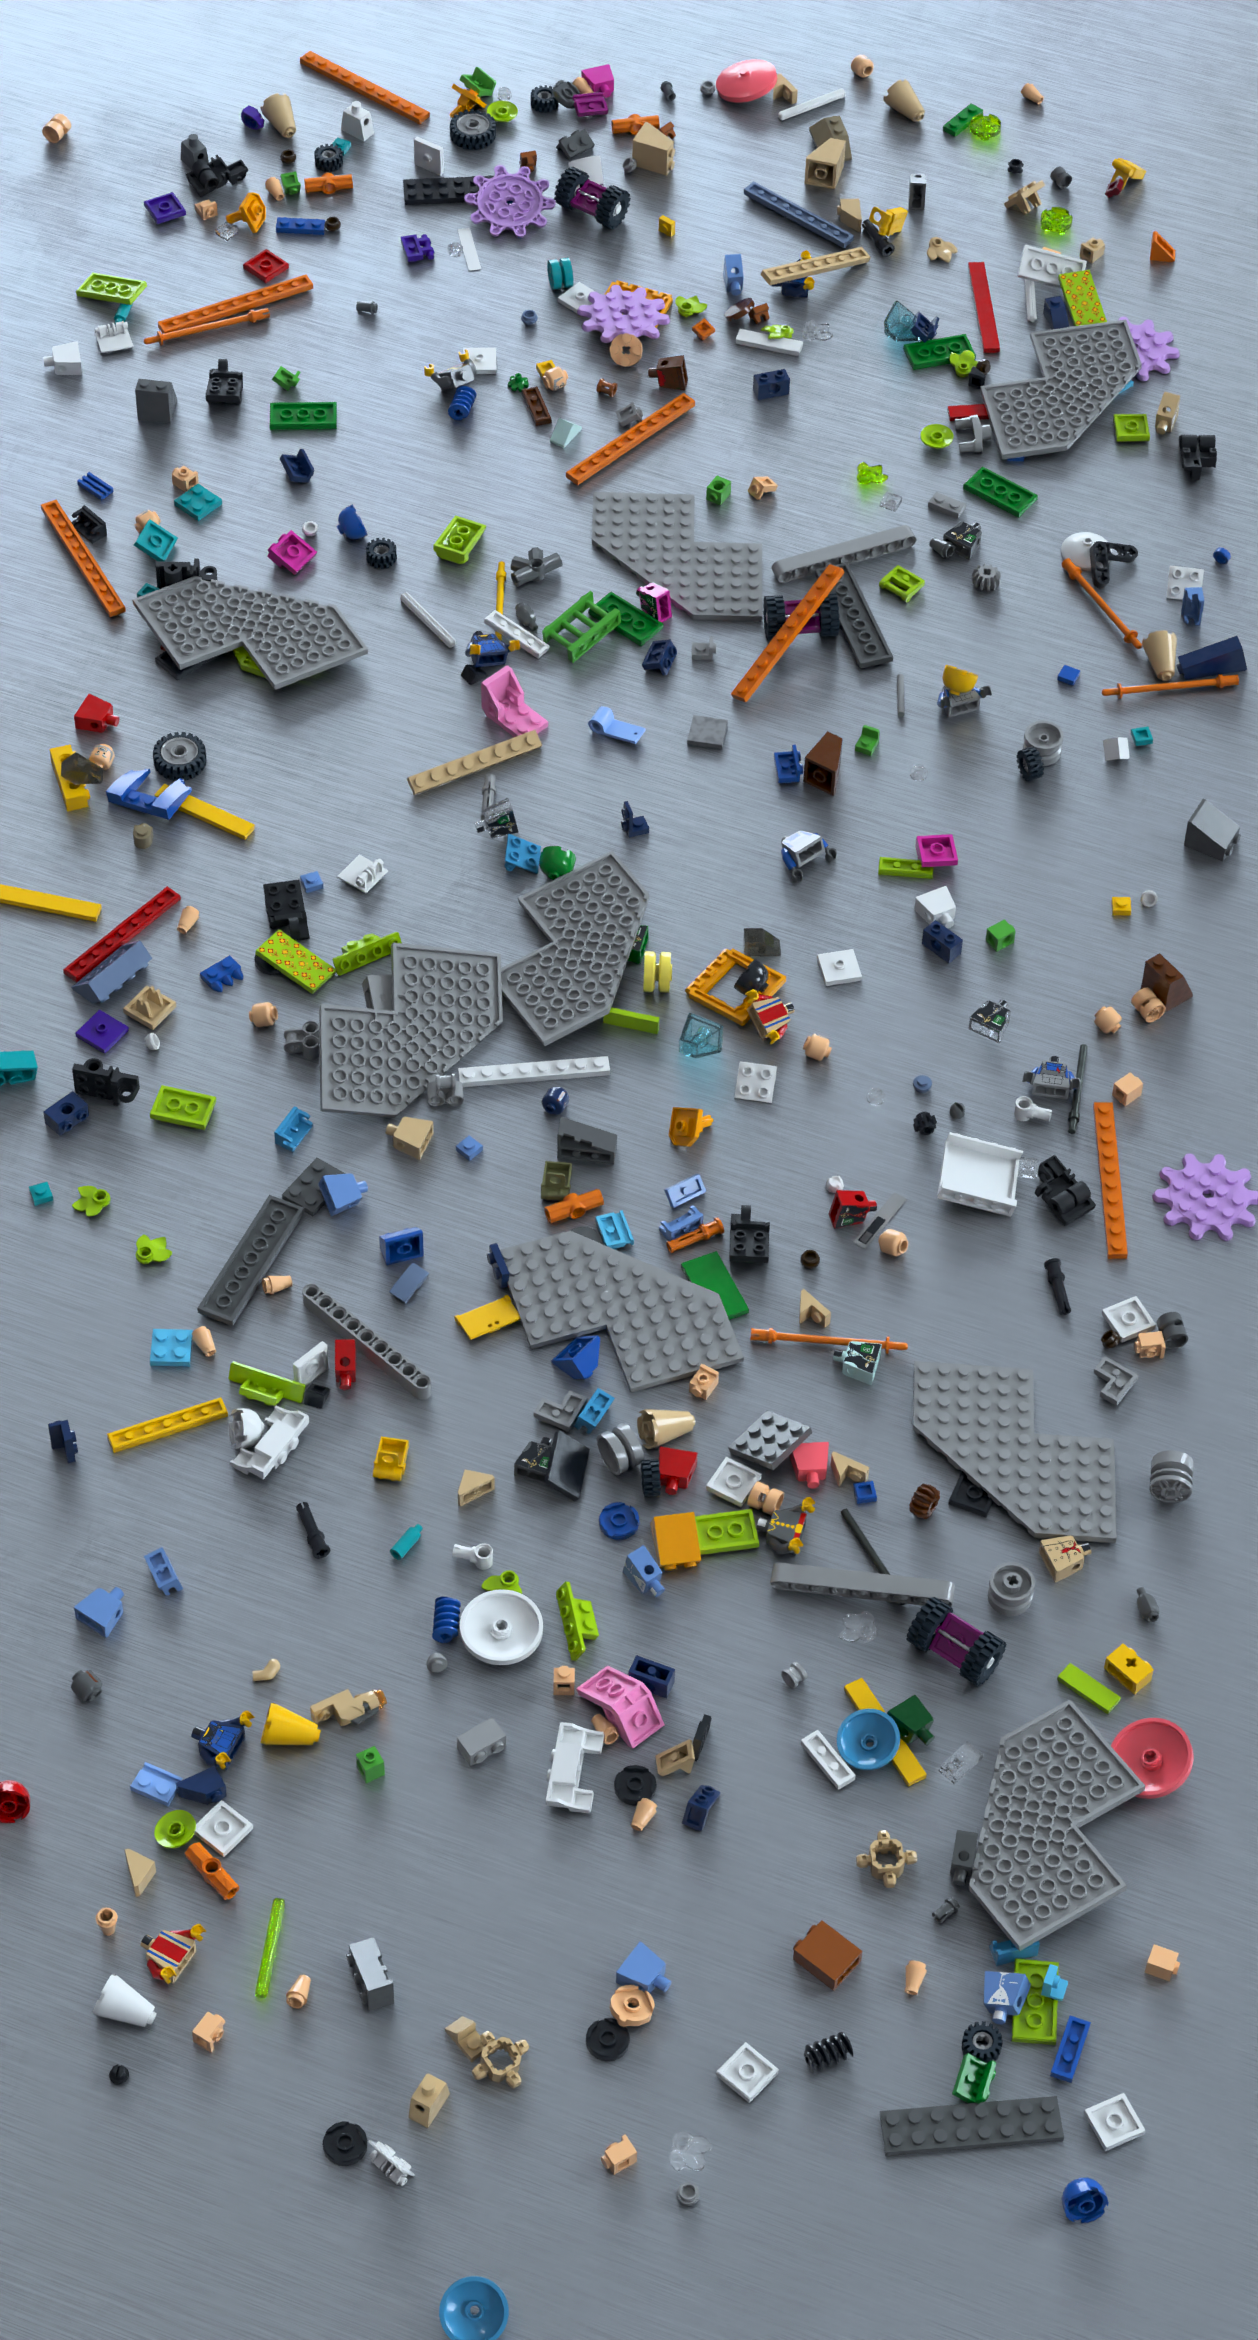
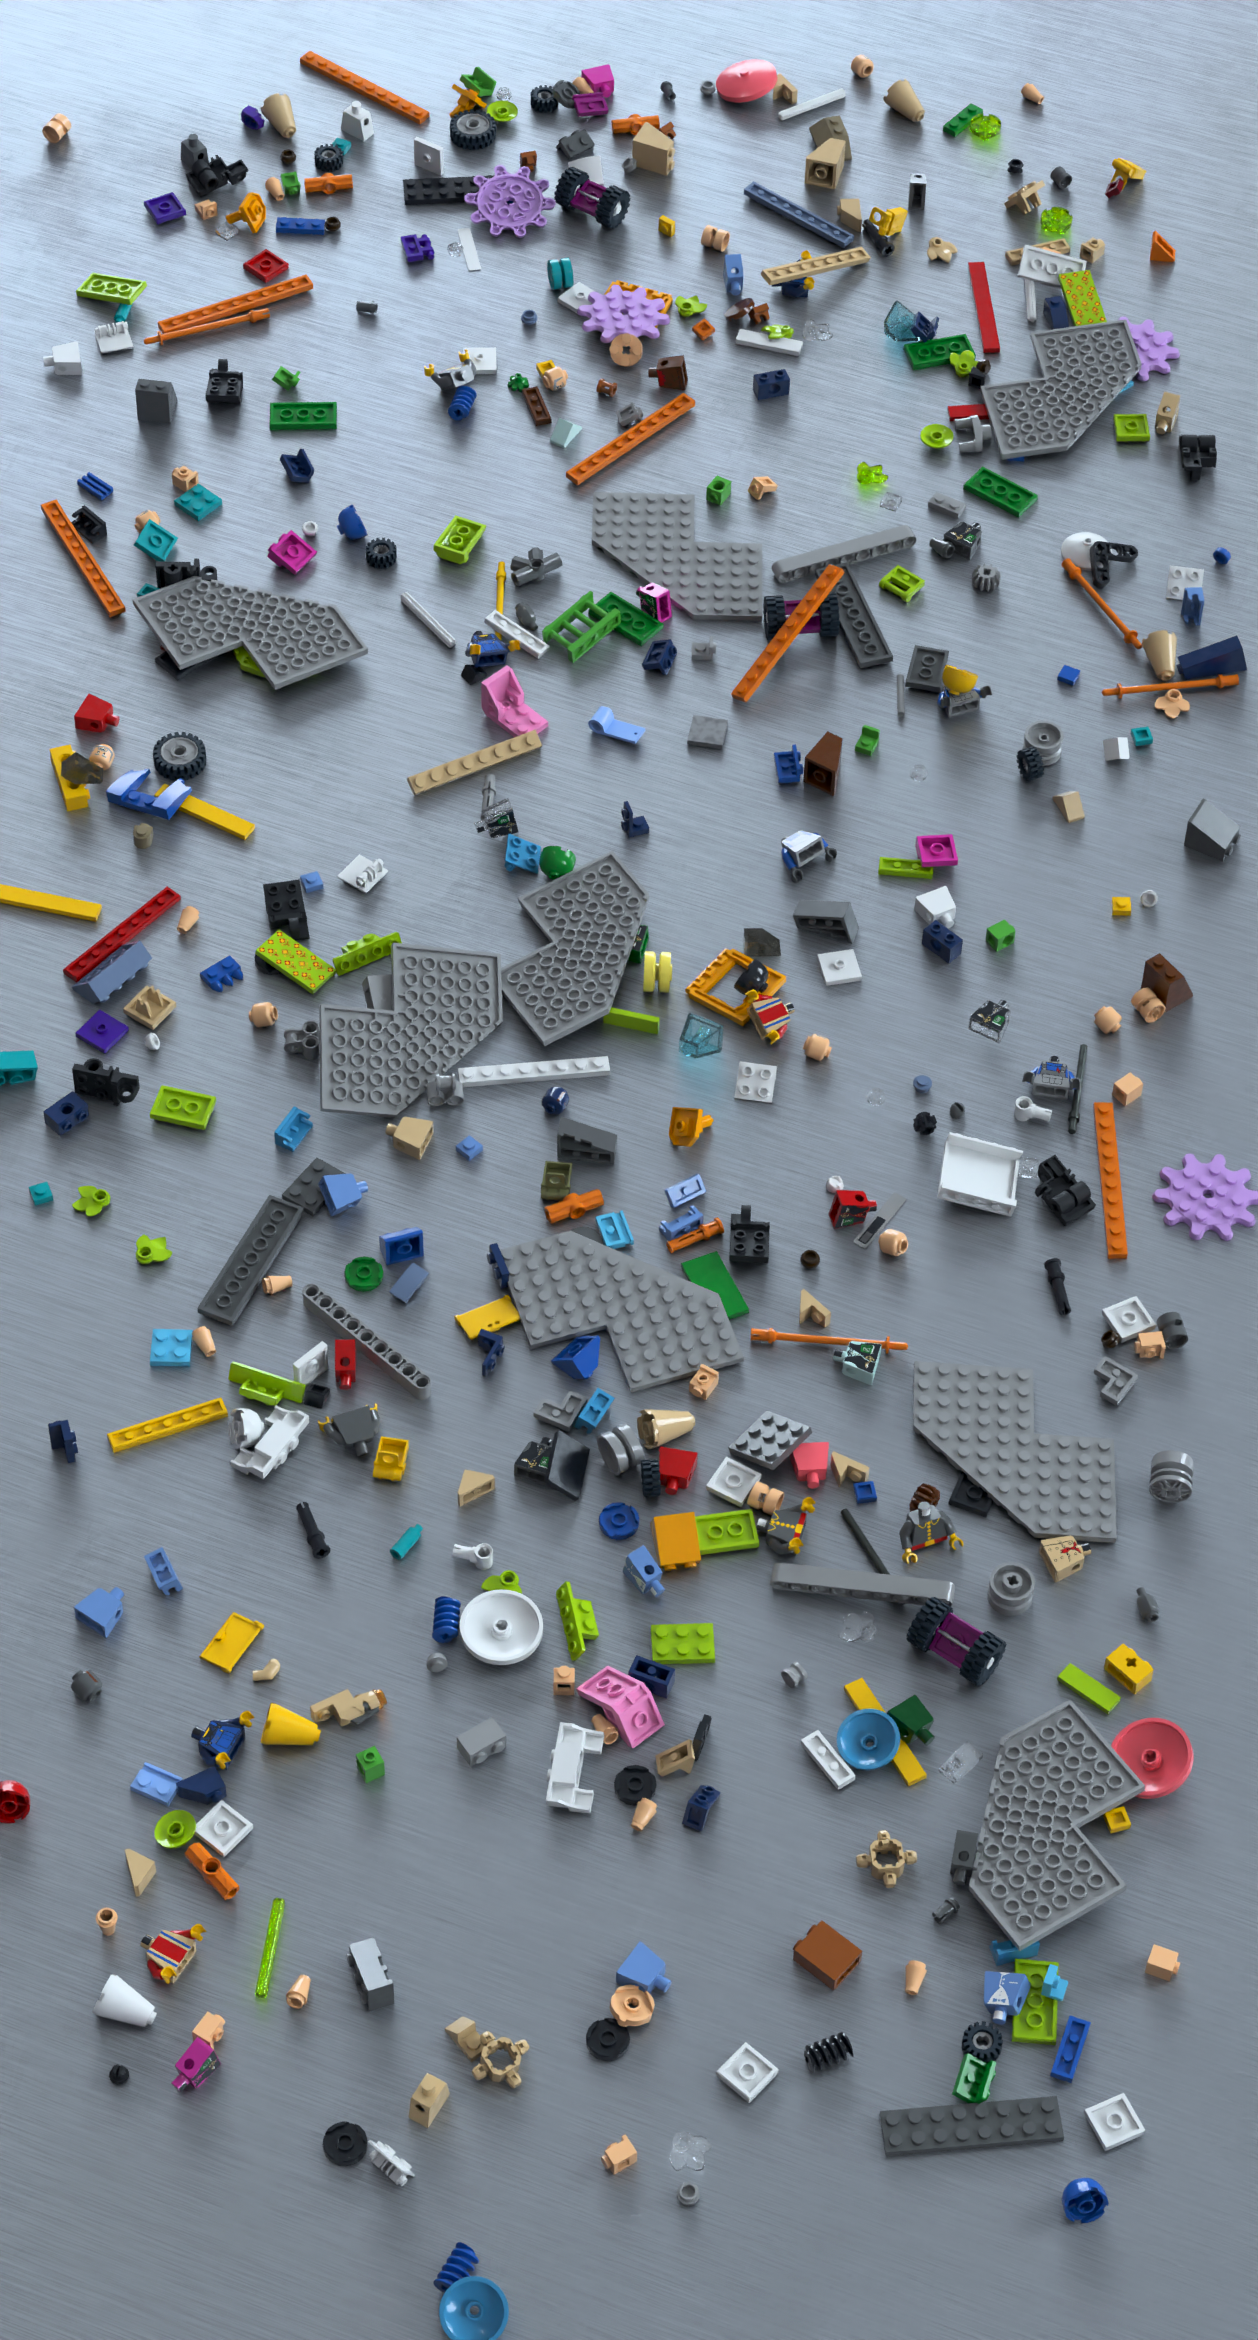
none -> dark pink torso [171,2037,221,2092]
none -> yellow door [199,1612,264,1674]
none -> dark grey torso [318,1403,380,1457]
none -> green tile [344,1256,384,1292]
none -> blue piece [433,2242,479,2293]
none -> dark blue bracket [478,1329,505,1377]
none -> lime plate [651,1623,715,1664]
none -> light nougat wheel [701,225,730,252]
none -> dark grey wedge [793,900,859,944]
none -> dark grey torso [899,1502,964,1564]
none -> dark grey plate [905,645,949,692]
none -> tan tile [1005,238,1071,266]
none -> tan slope [1052,791,1085,823]
none -> yellow plate [1103,1806,1131,1834]
none -> light nougat plate [1154,689,1190,719]

